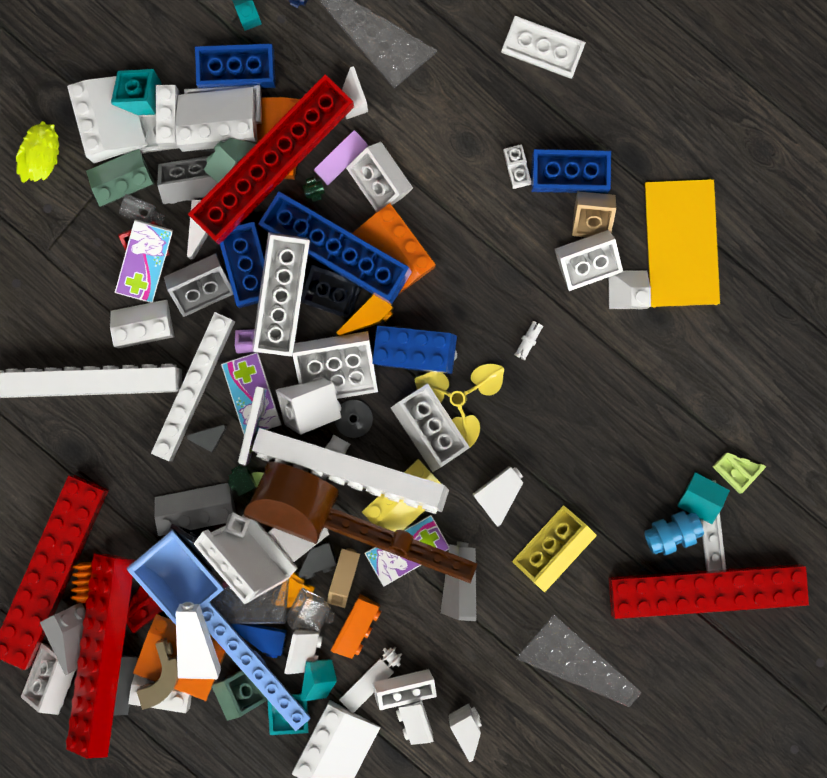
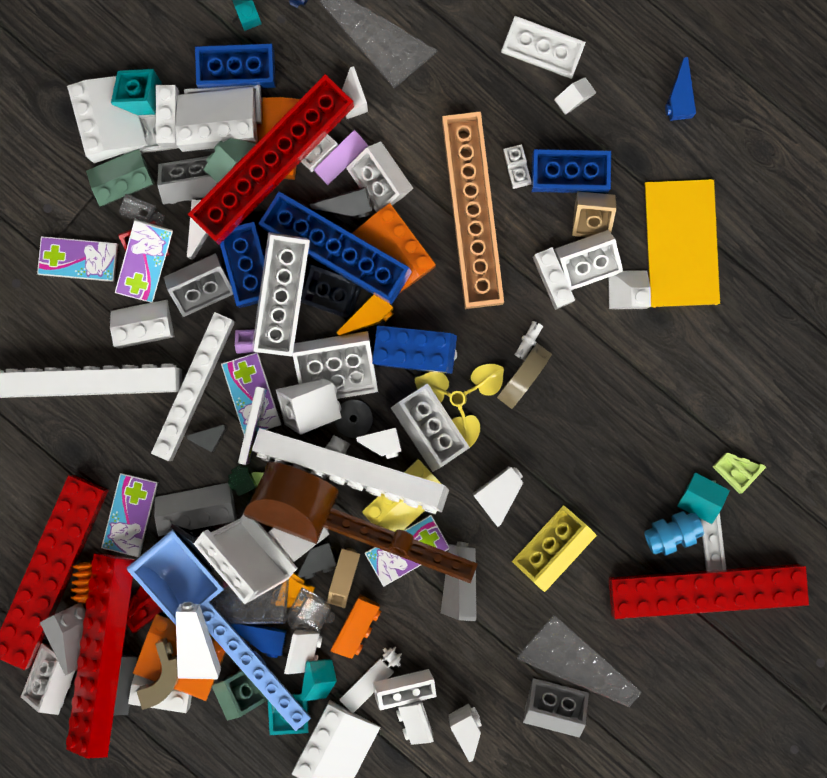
neon yellow head [16,121,59,183] -> none
white slope [225,513,250,539] -> none
clear green gear [302,177,325,202] -> none
none -> tile [37,237,118,282]
none -> tile [101,473,159,557]
none -> white plate [301,134,338,172]
none -> dark grey slope [310,186,373,218]
none -> white slope [356,428,402,459]
none -> light nougat brick [442,112,504,309]
none -> dark tan arch [497,343,552,409]
none -> light grey slope [523,678,589,738]
none -> white brick [533,247,575,310]
none -> white slope [554,77,596,115]
none -> blue slope [665,57,696,121]

